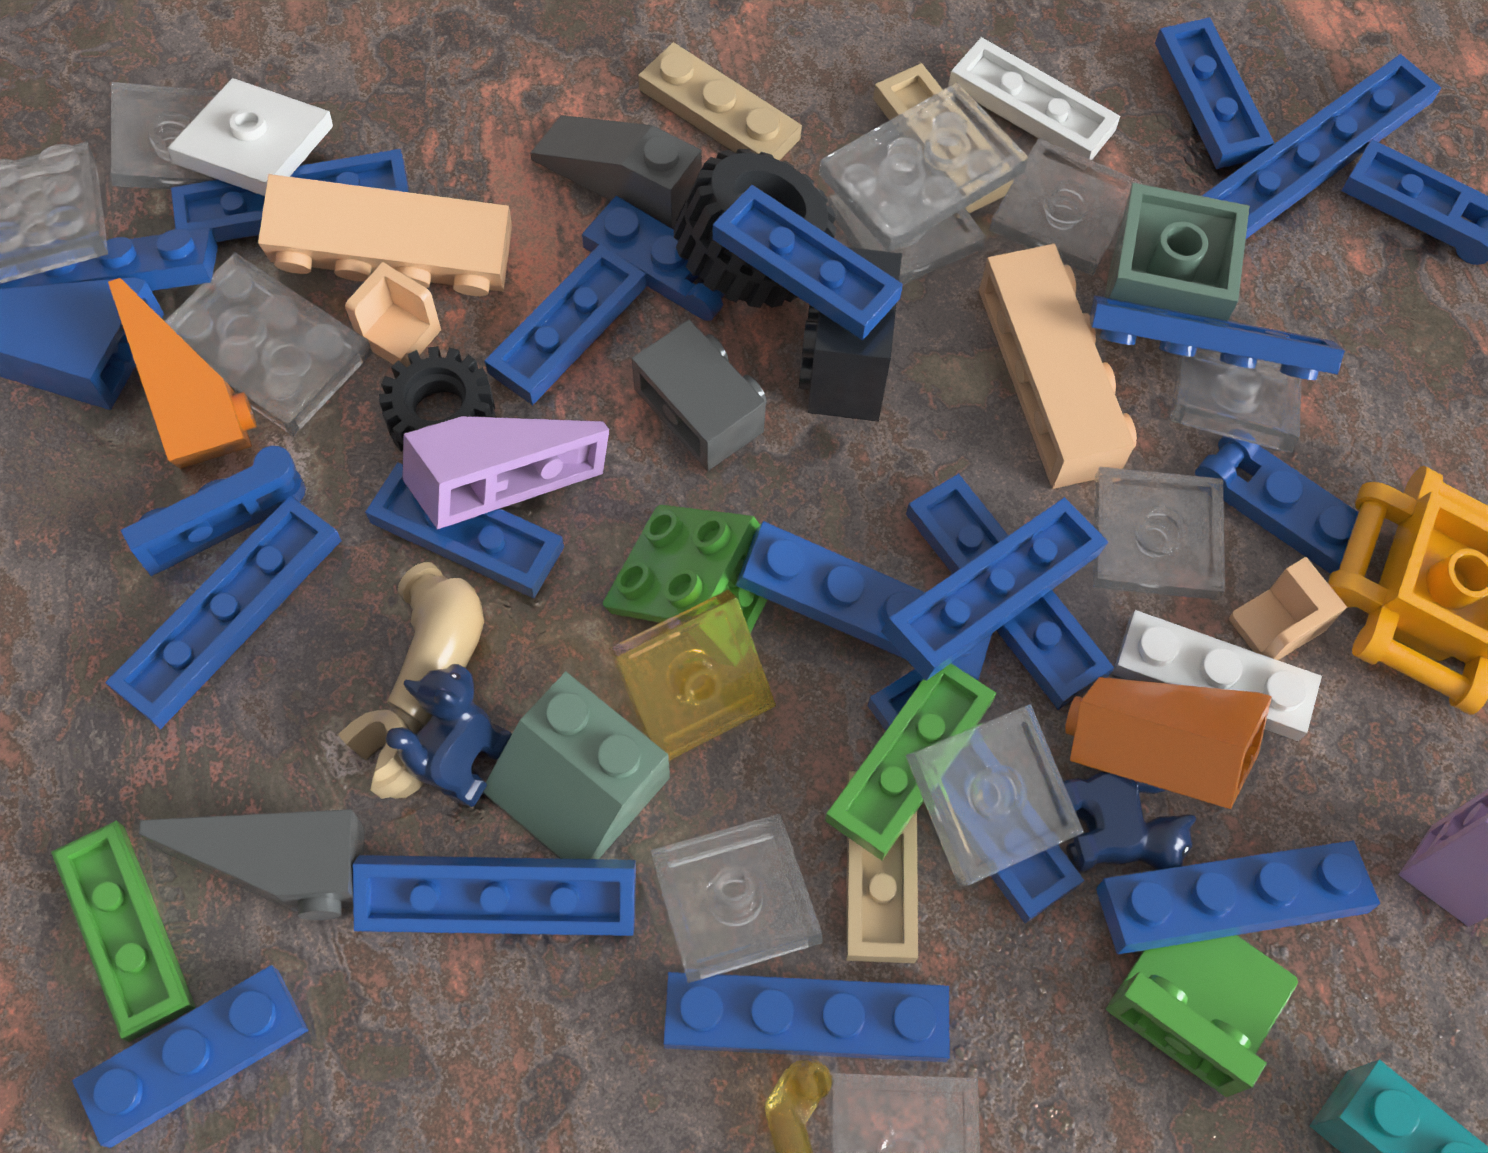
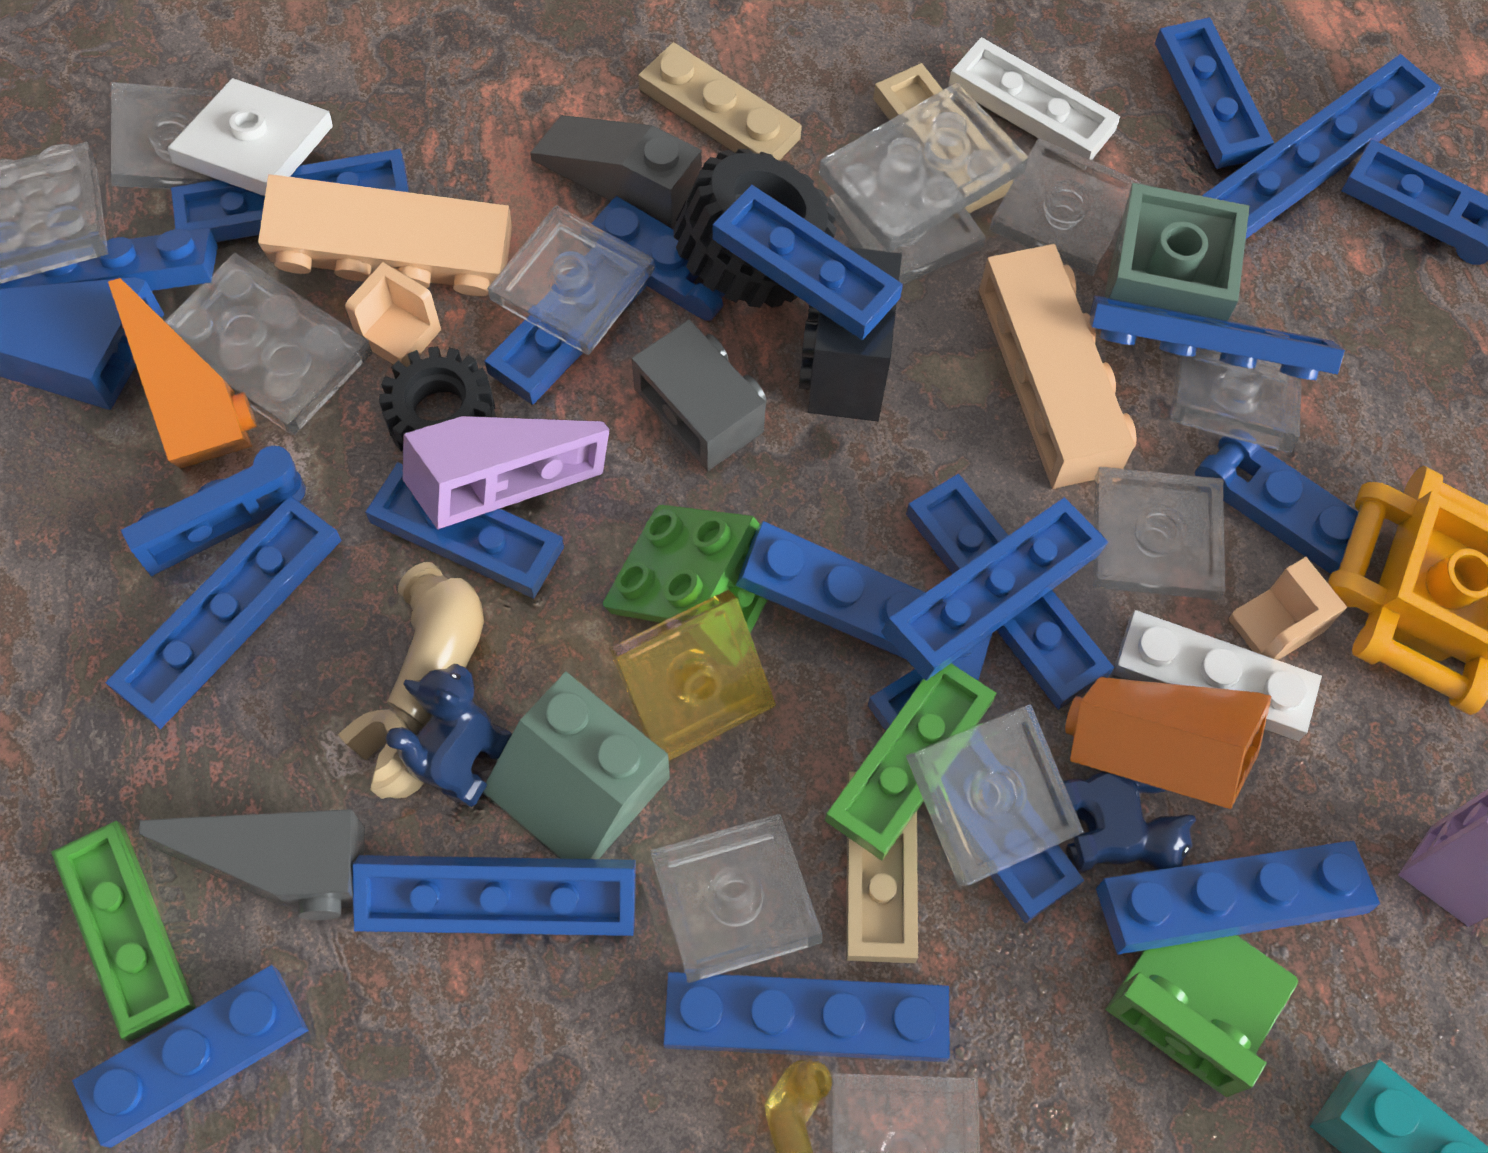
none -> clear plate [487,205,655,356]

